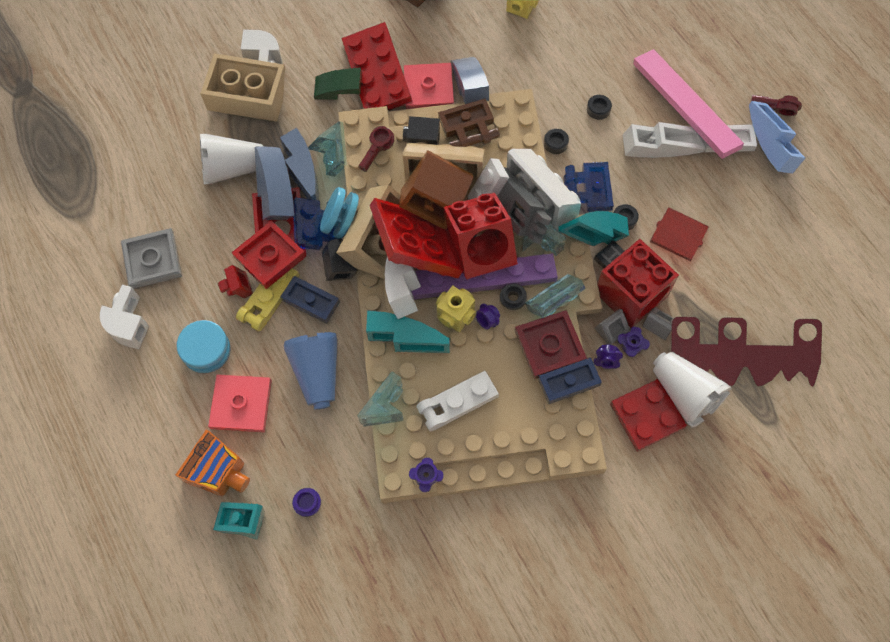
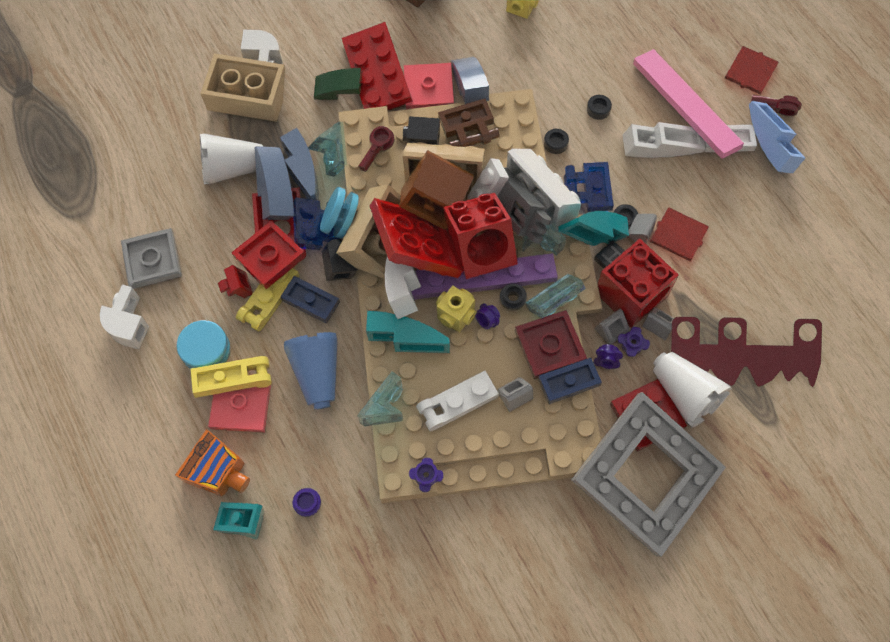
none -> light yellow plate [191,356,272,398]
none -> light grey slope [497,377,533,412]
none -> light grey plate [571,392,726,557]
none -> light grey slope [629,214,657,243]
none -> clear red piece [725,46,779,95]

